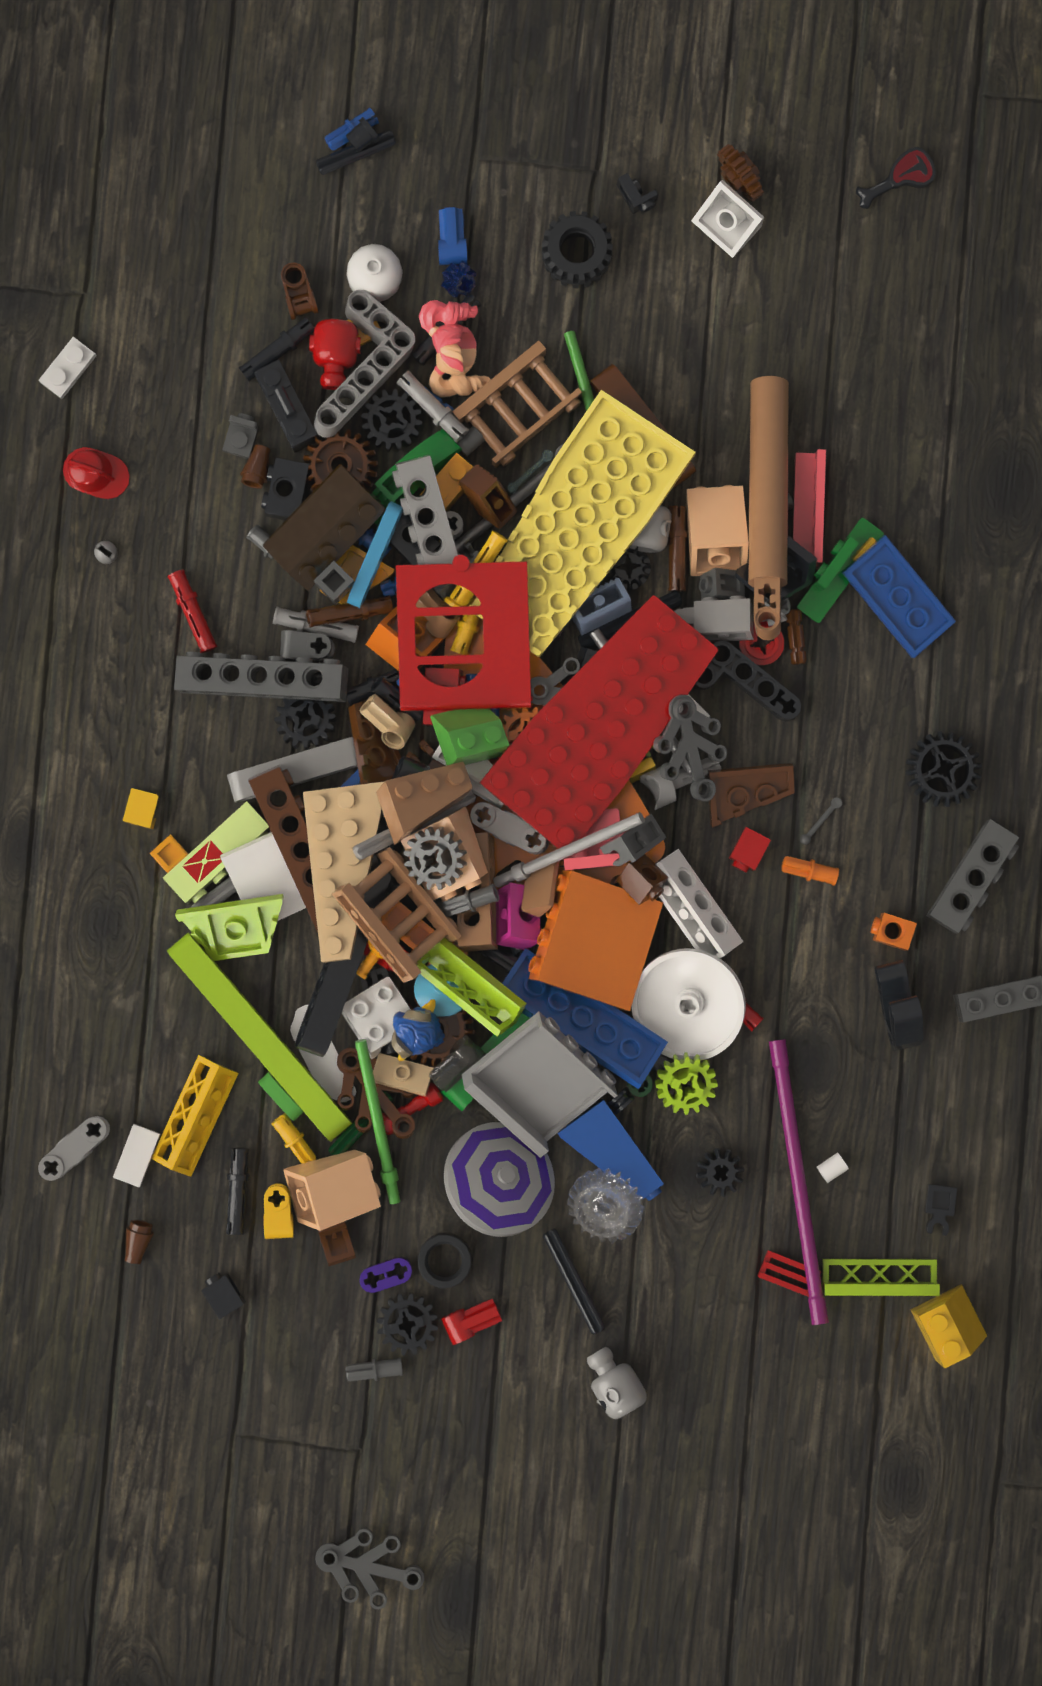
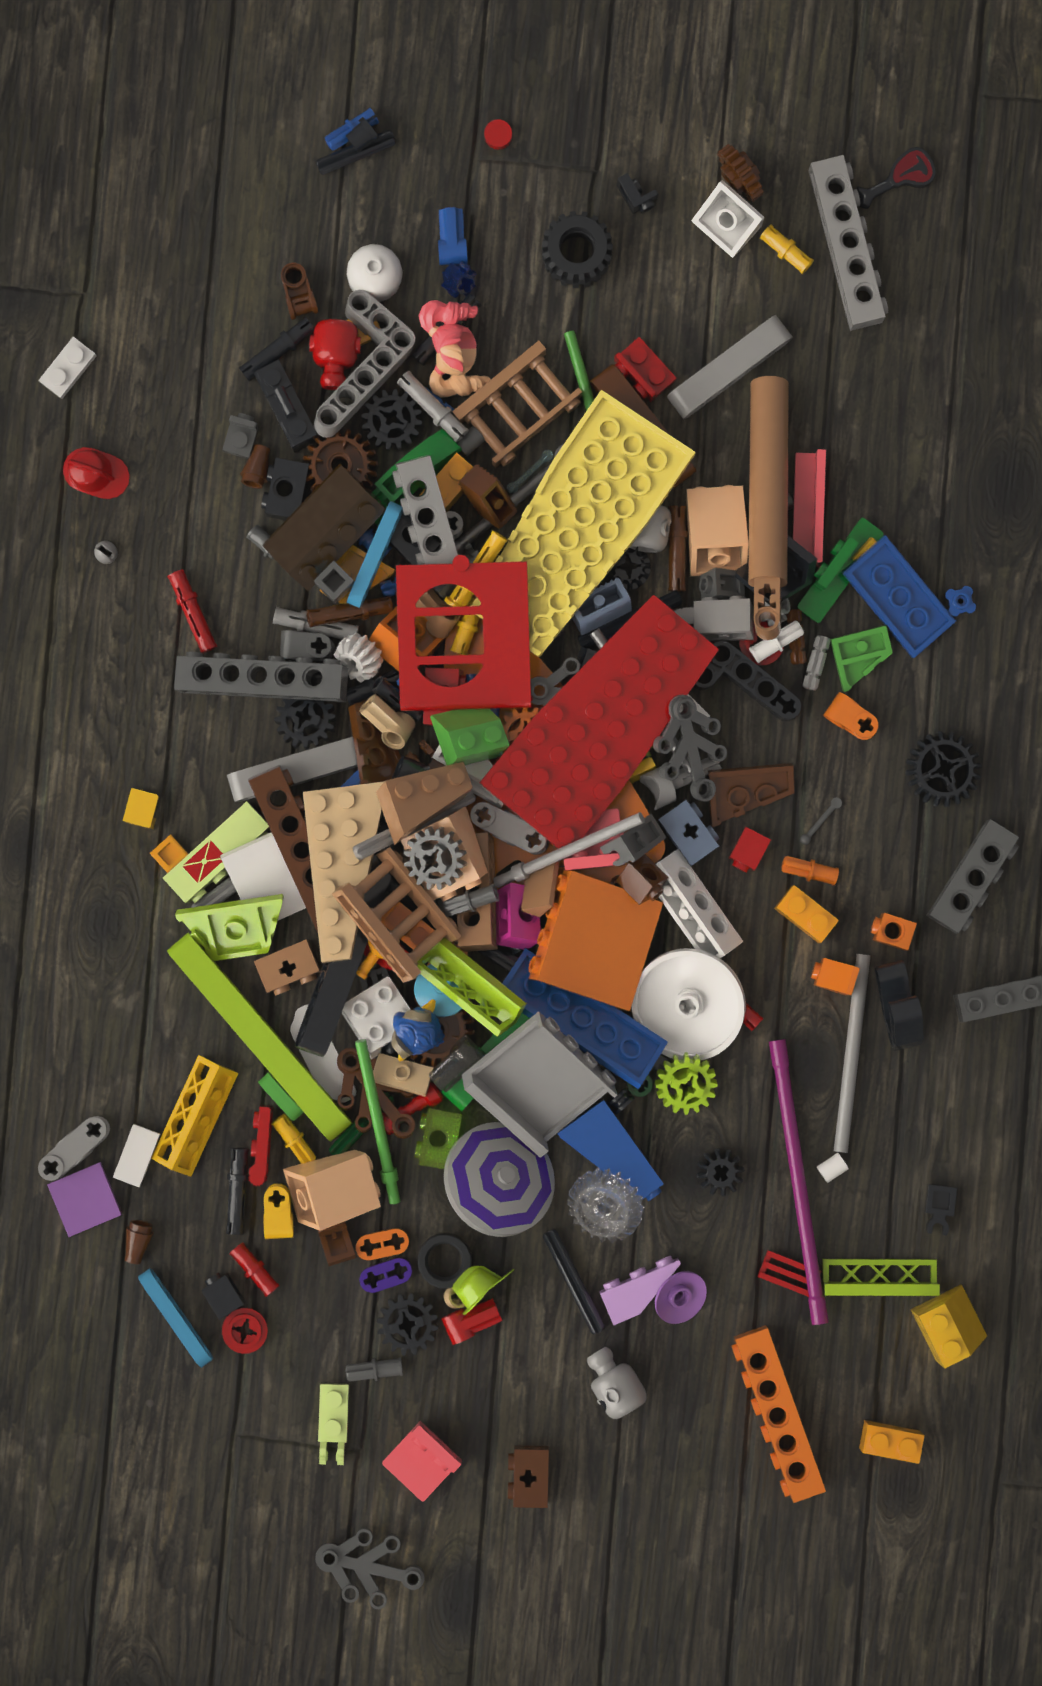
none -> medium lavender tile [47,1162,122,1237]
none -> dark azure beam [138,1268,213,1368]
none -> red gear [222,1308,268,1354]
none -> red pin [229,1242,280,1297]
none -> red hinge [248,1105,274,1187]
none -> medium nougat brick [254,939,321,996]
none -> yellowish green hinge [318,1383,349,1465]
none -> white gear [333,632,384,682]
none -> orange beam [356,1228,409,1260]
none -> coral bracket [382,1421,462,1501]
none -> clear neon green brick [414,1108,463,1169]
none -> tan hinge [443,1288,464,1309]
none -> lime piece [452,1266,515,1315]
none -> red tile [484,119,512,150]
none -> reddish brown brick [508,1445,549,1508]
none -> lavender slope [600,1256,681,1325]
none -> red bracket [614,337,677,402]
none -> medium lavender dish [655,1271,707,1324]
none -> sand blue brick [657,800,720,866]
none -> light grey beam [667,315,793,419]
none -> orange brick [731,1325,826,1503]
none -> white axle [749,621,804,663]
none -> yellow pin [760,224,814,274]
none -> light orange brick [774,885,839,943]
none -> light grey axle [803,635,831,691]
none -> light grey brick [808,155,888,331]
none -> orange slope [811,958,860,996]
none -> orange piece [823,692,878,740]
none -> bright green wing [830,625,893,692]
none -> light grey piece [834,954,871,1153]
none -> light orange brick [859,1420,925,1464]
none -> blue plate [945,586,976,617]

